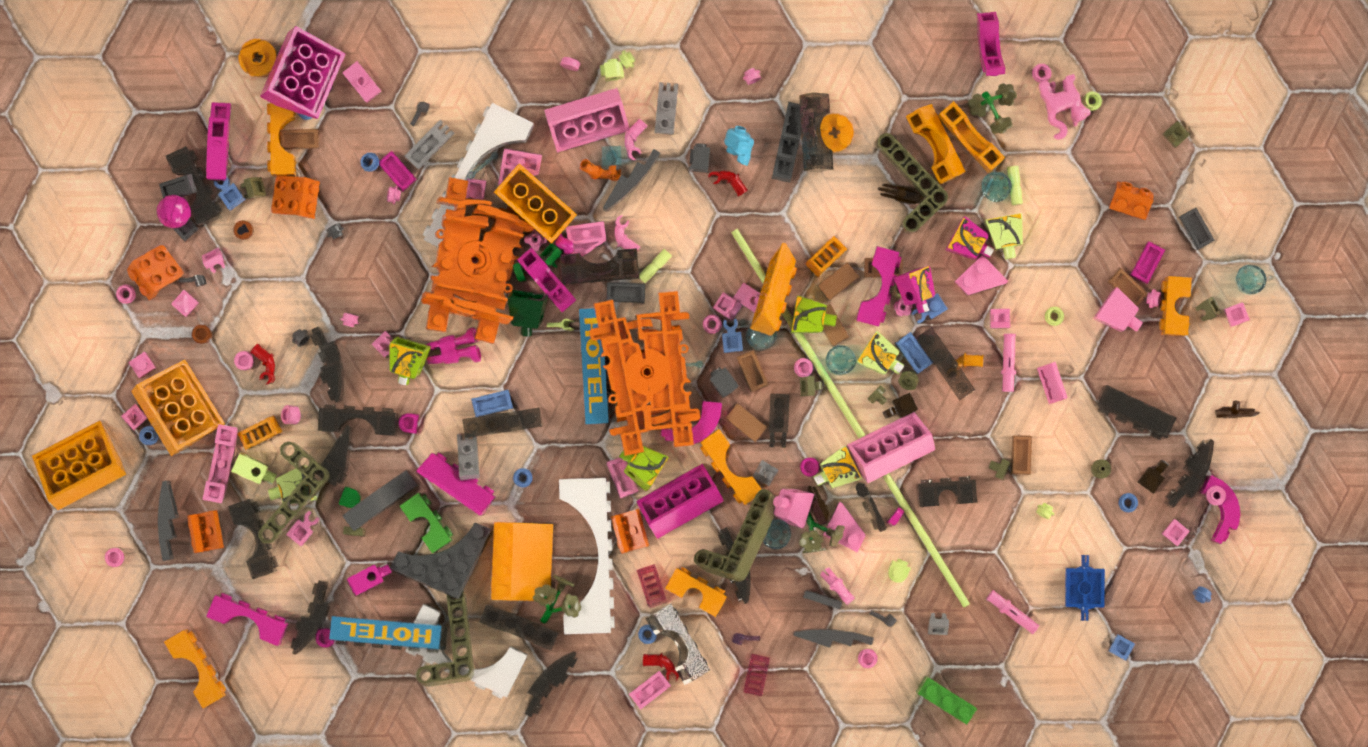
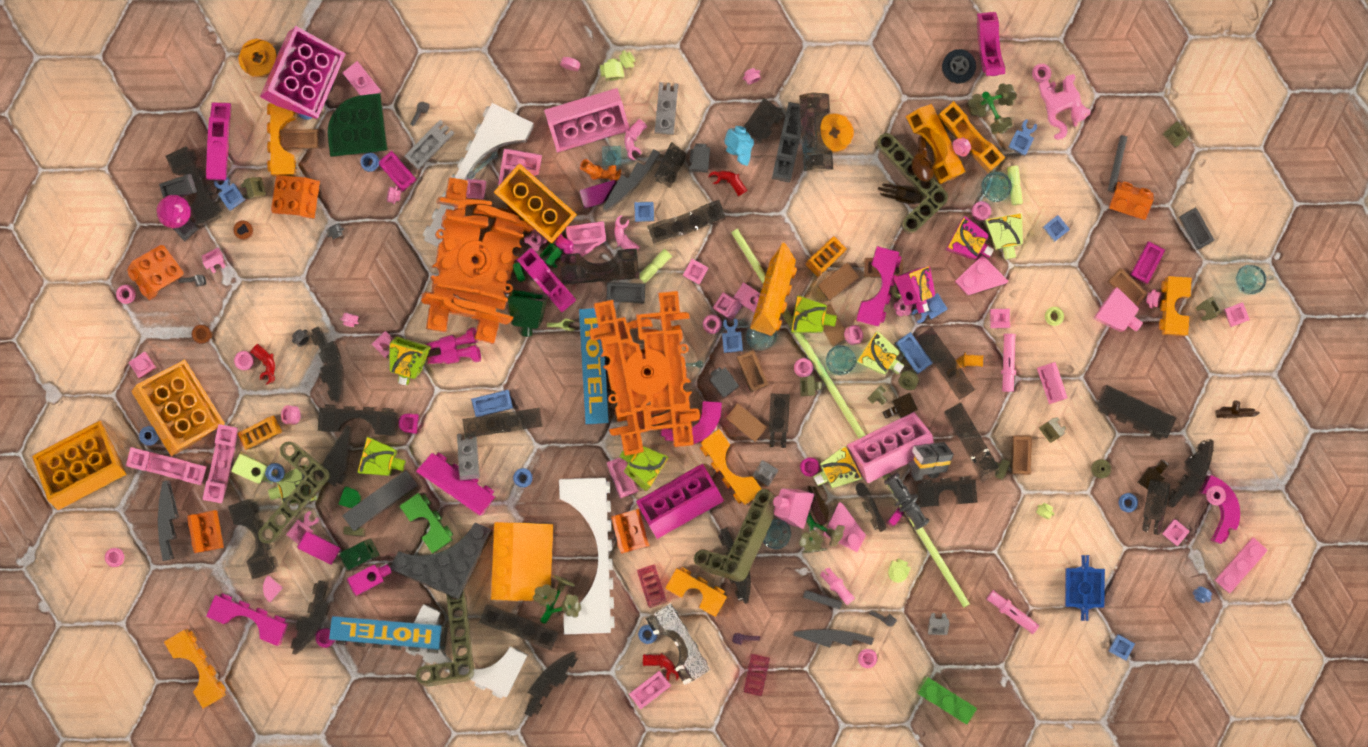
bright pink tile [121,403,148,431] -> none
bright pink tile [171,290,199,317] -> none
yellowish green plate [1082,91,1102,111] -> none
none -> bright pink slope [126,447,206,485]
none -> bright pink tile [263,575,283,602]
none -> medium blue plate [265,463,285,482]
none -> dark pink tile [297,530,341,565]
none -> dark green plate [327,93,388,157]
none -> dark green torso [339,538,380,572]
none -> lime torso [357,437,406,476]
none -> magenta slope [579,180,617,209]
none -> medium blue plate [634,202,654,222]
none -> clear smoke arch [647,200,726,246]
none -> clear smoke hinge [654,142,686,188]
none -> bright pink plate [683,259,709,285]
none -> clear smoke bracket [744,98,783,143]
none -> bright pink tile [844,325,863,345]
none -> dark grey piece [884,473,930,530]
none -> dark grey hips [908,442,954,481]
none -> reddish brown piece [912,136,934,182]
none -> black wheel [942,49,976,84]
none -> clear smoke arch [944,403,999,482]
none -> bright pink plate [953,138,971,157]
none -> bright pink tile [971,201,991,221]
none -> medium blue plate [1008,119,1037,156]
none -> olive tile [1039,417,1066,443]
none -> medium blue plate [1042,215,1070,242]
none -> dark grey bar [1107,135,1128,193]
none -> clear smoke hinge [1142,479,1171,535]
none -> bright pink plate [1214,537,1268,593]

